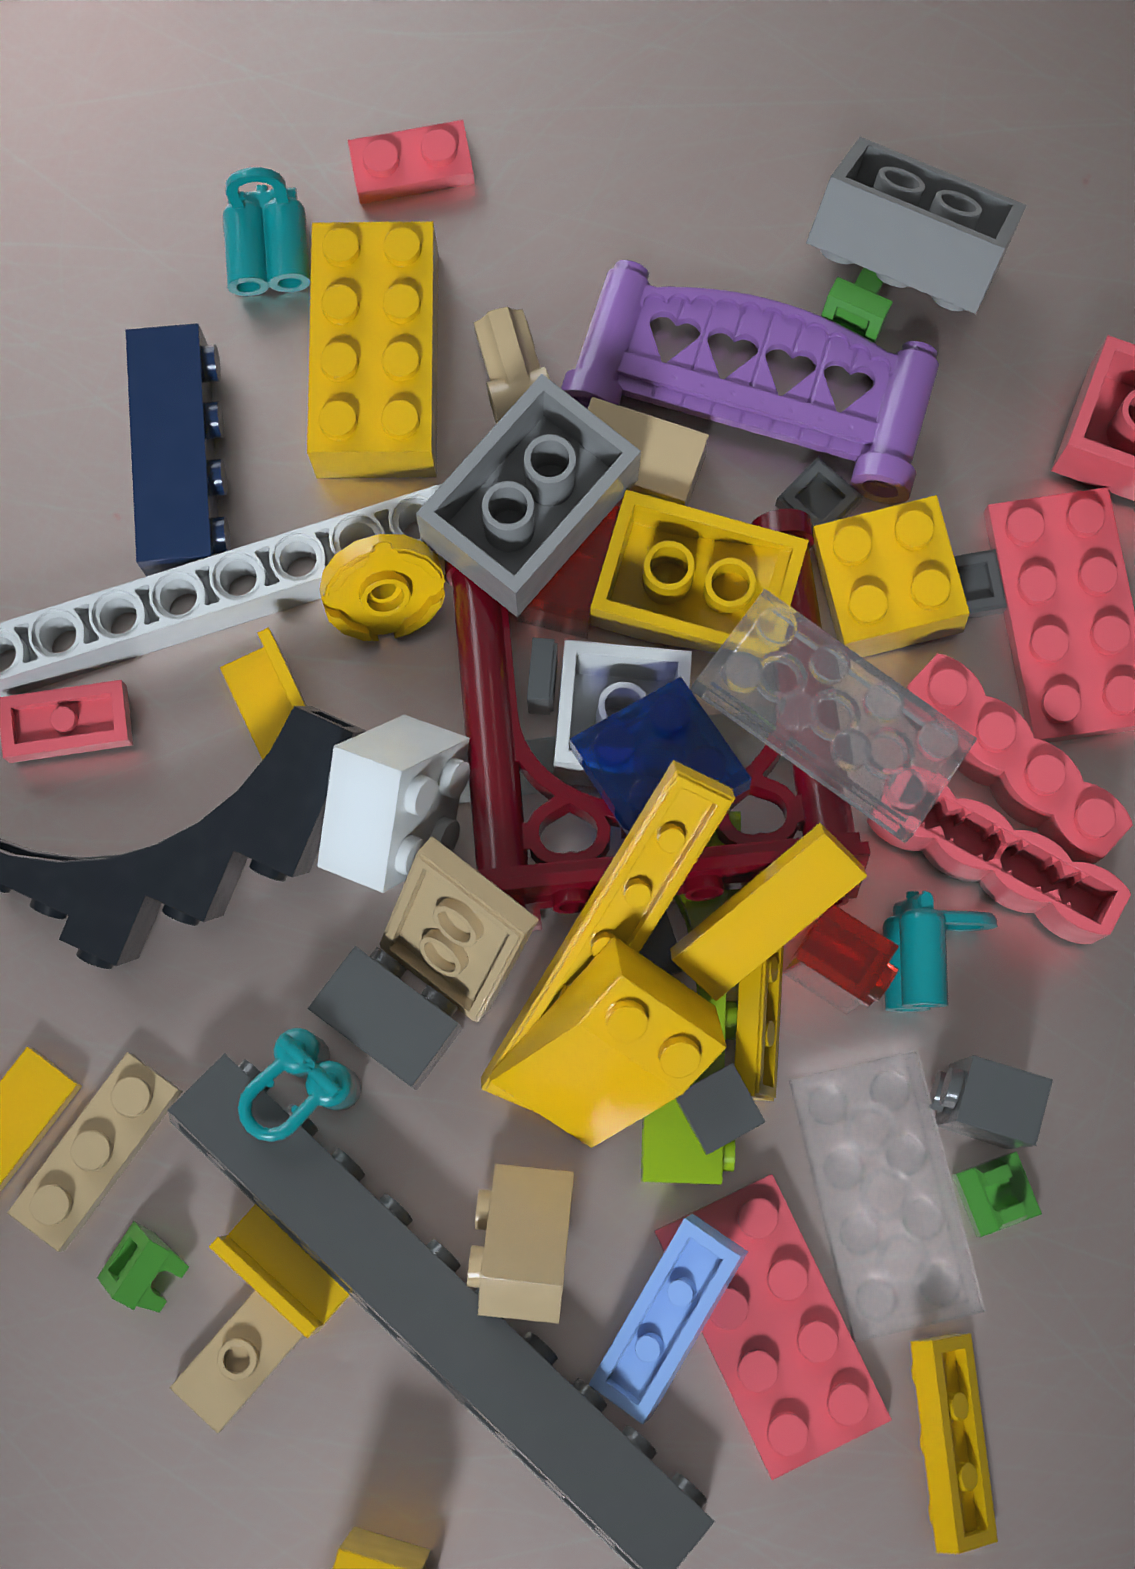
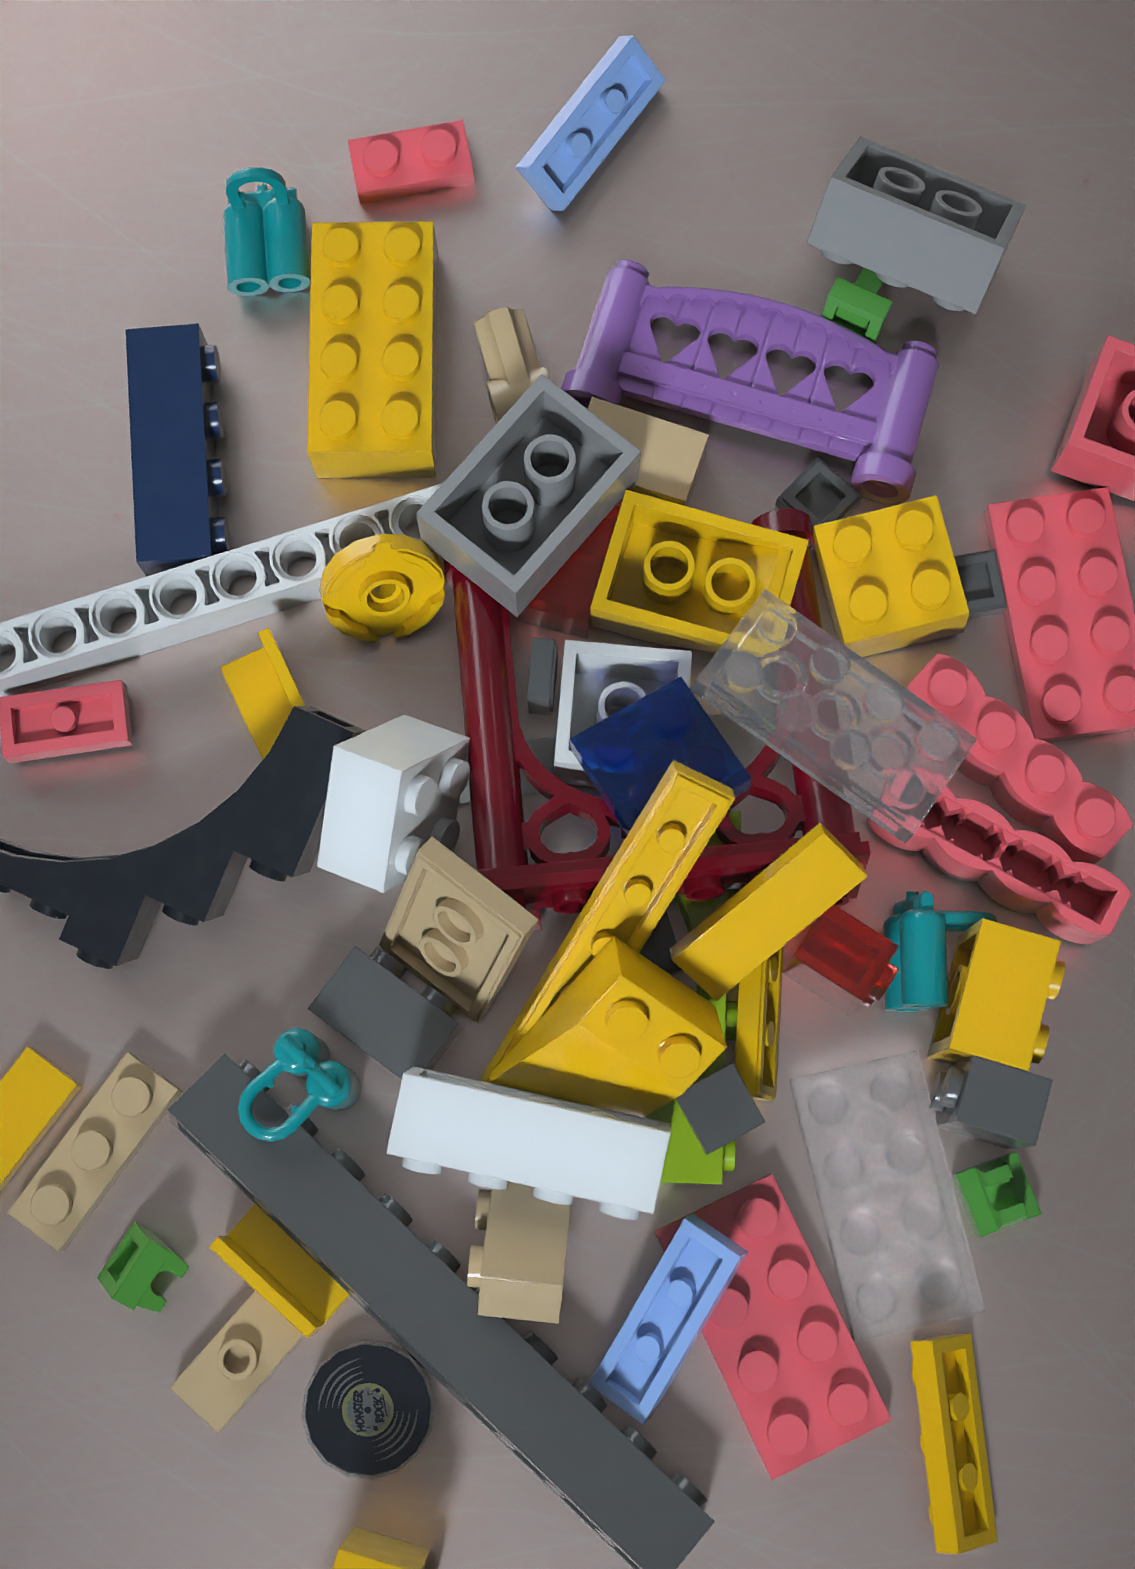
none -> black tile [301,1339,436,1479]
none -> white brick [386,1066,672,1220]
none -> light blue plate [516,35,666,211]
none -> yellow brick [927,918,1065,1072]

